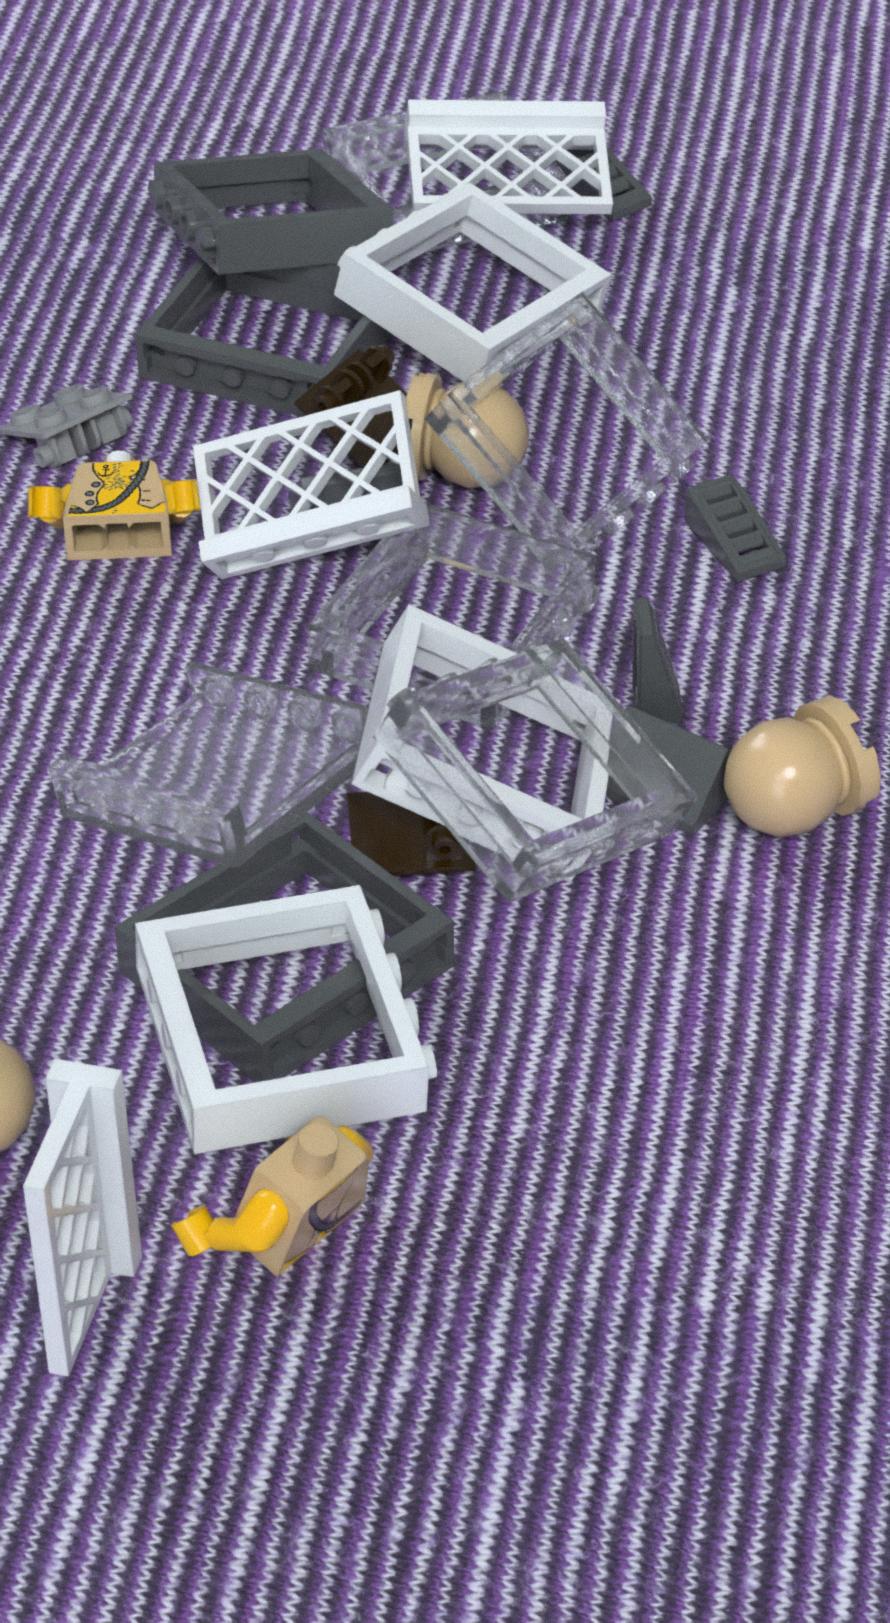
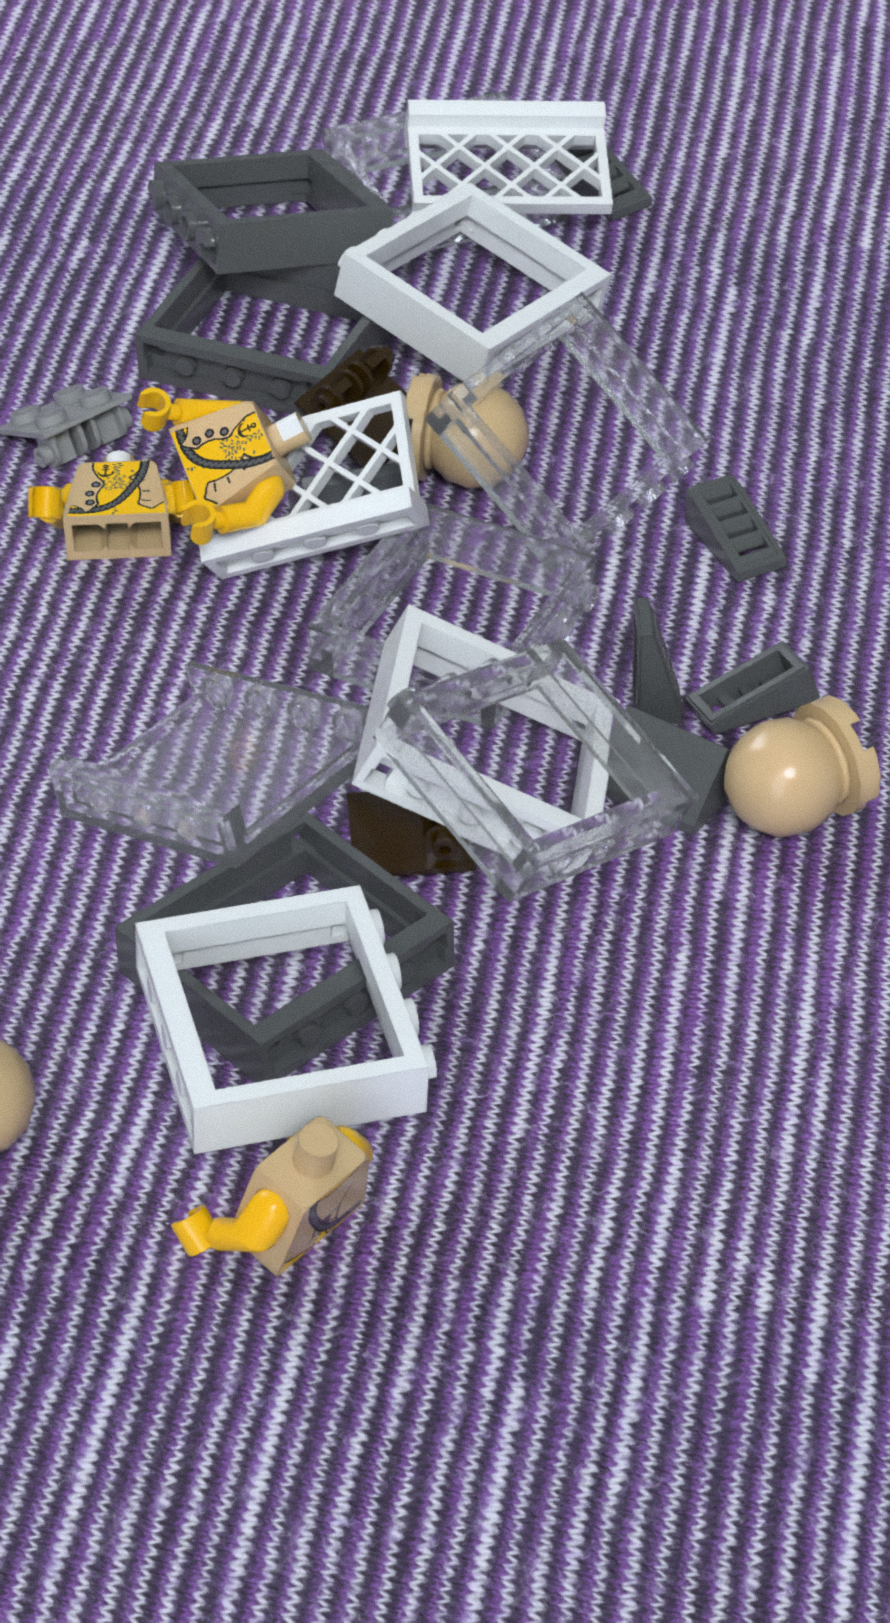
white fence [23,1059,142,1377] -> none
none -> torso [137,387,312,545]
none -> dark grey slope [684,641,820,734]

